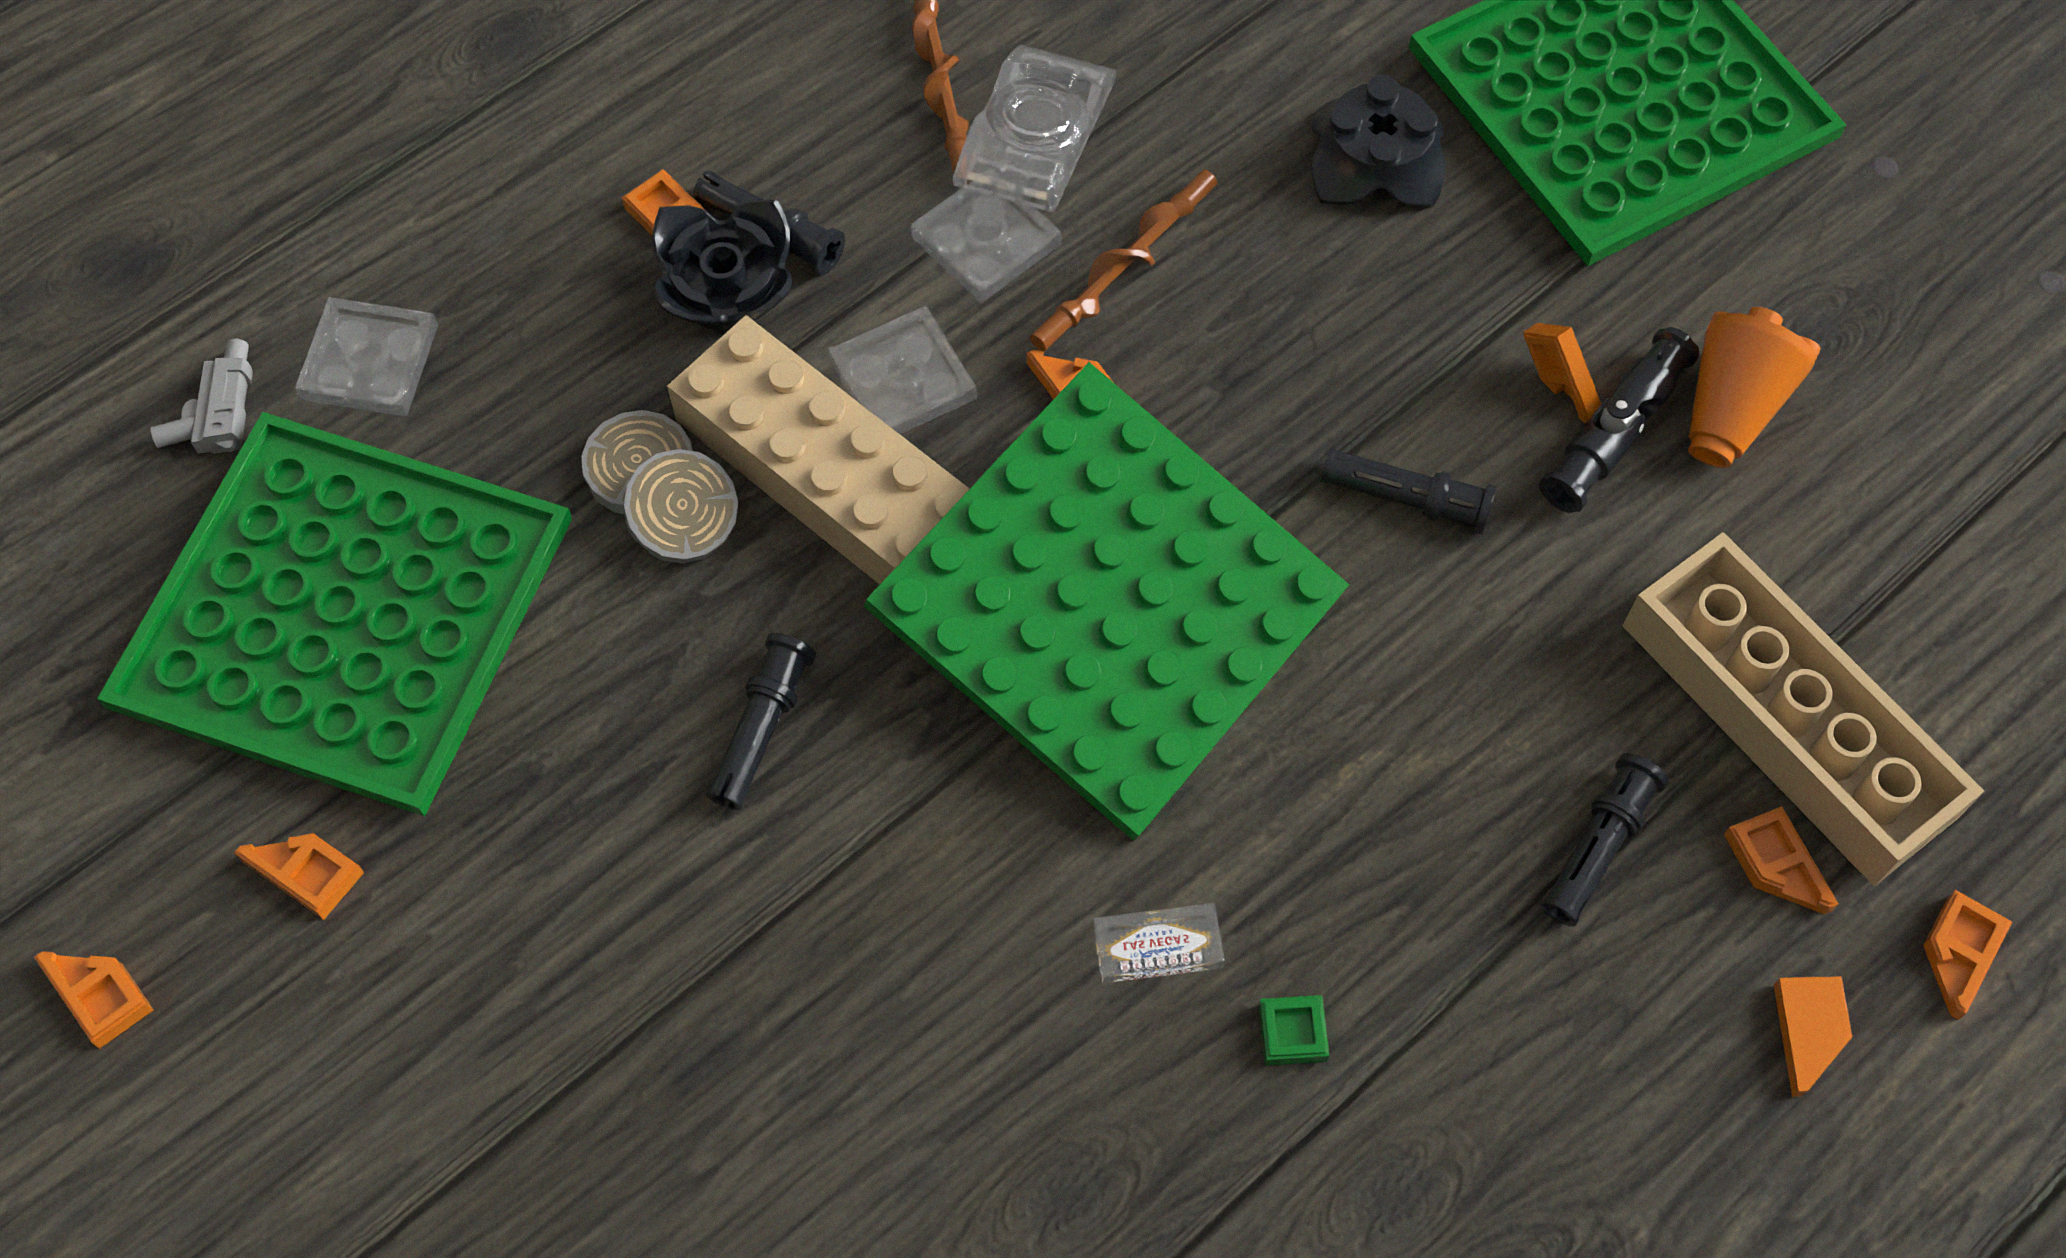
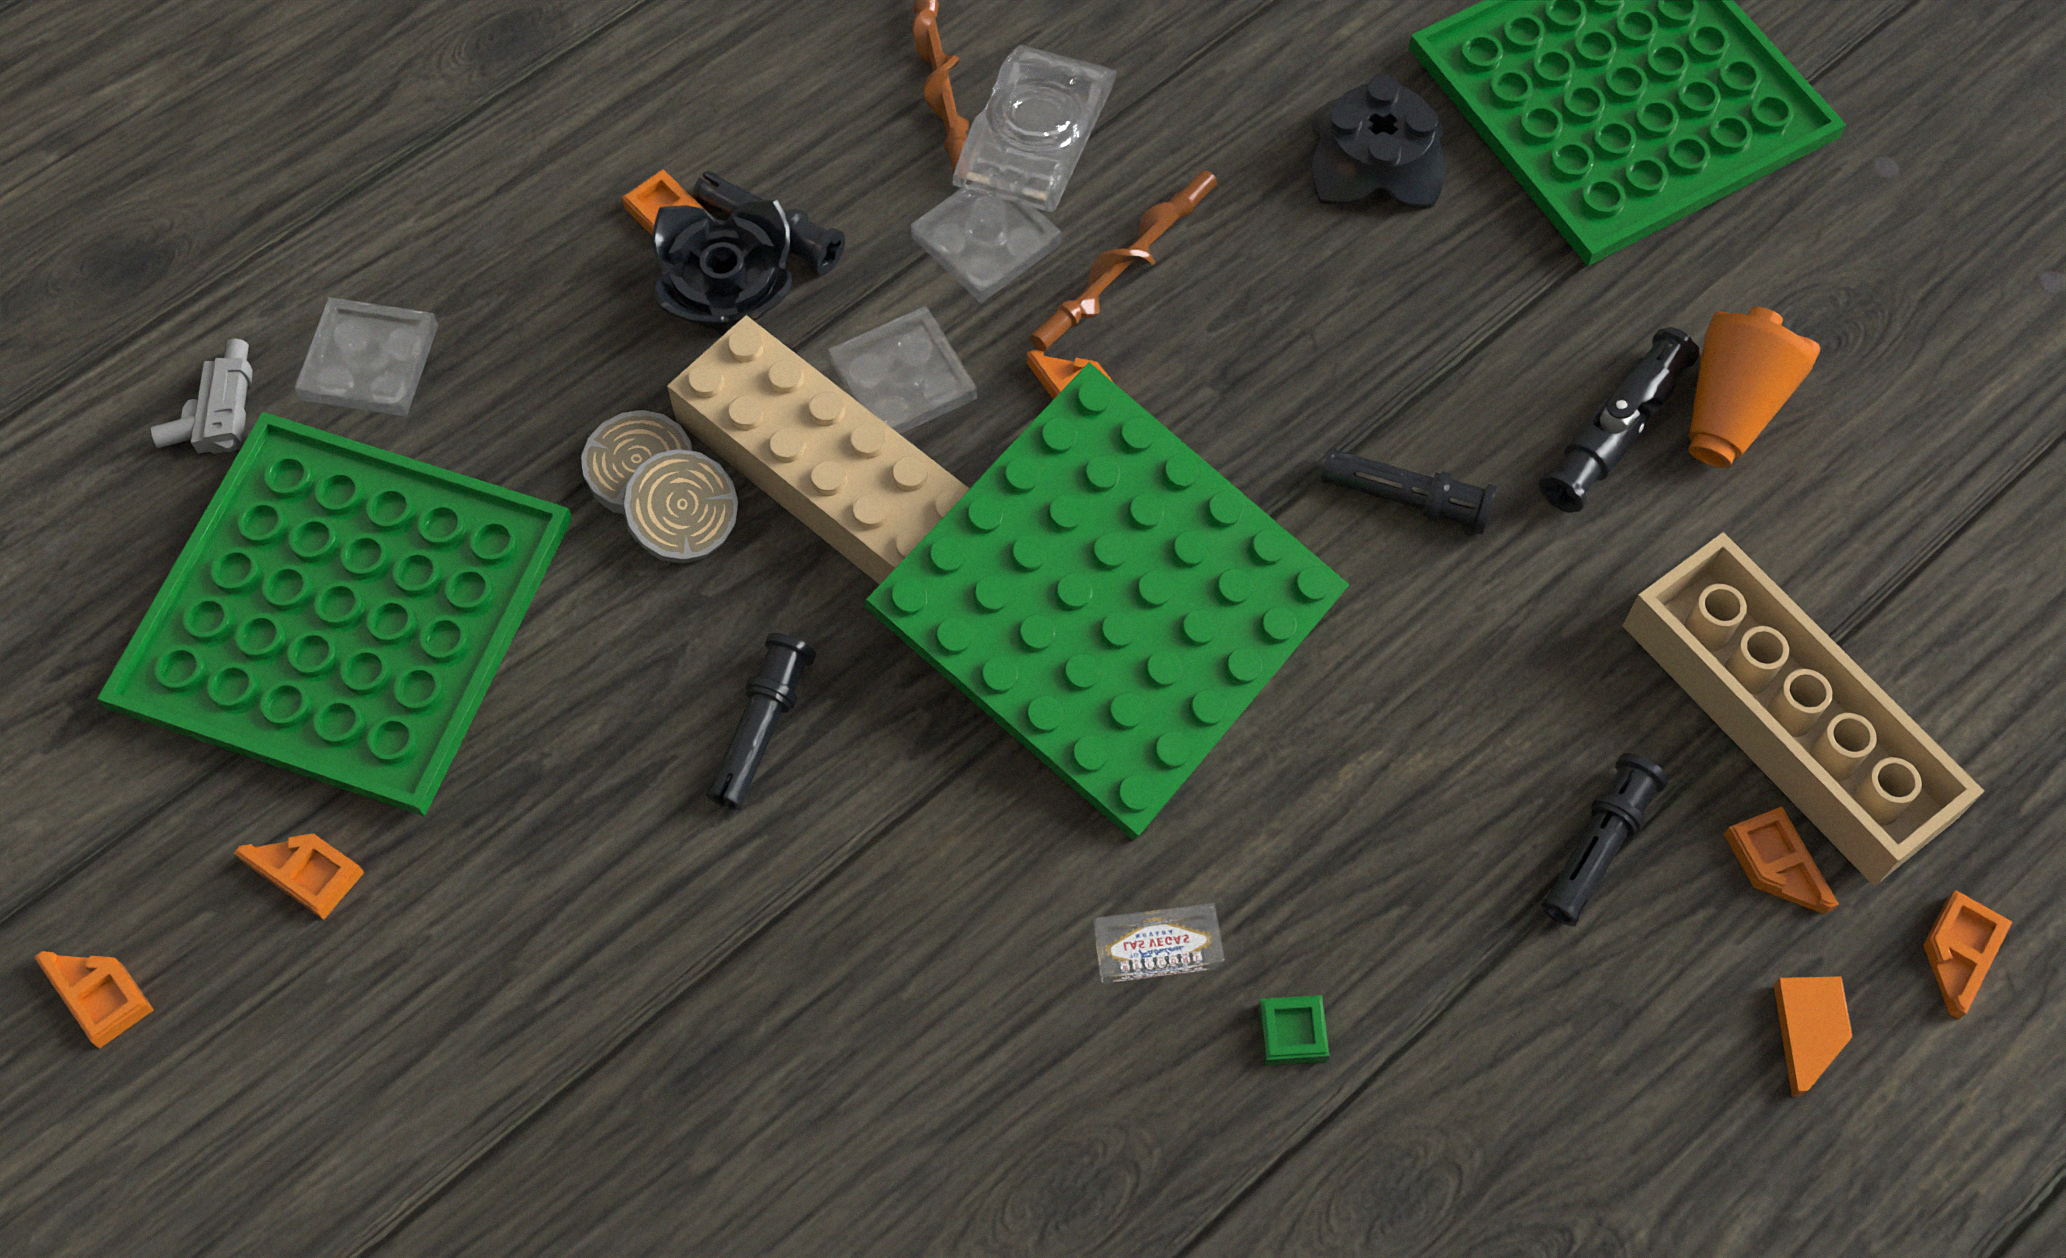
orange tile [1523,323,1601,423] -> none

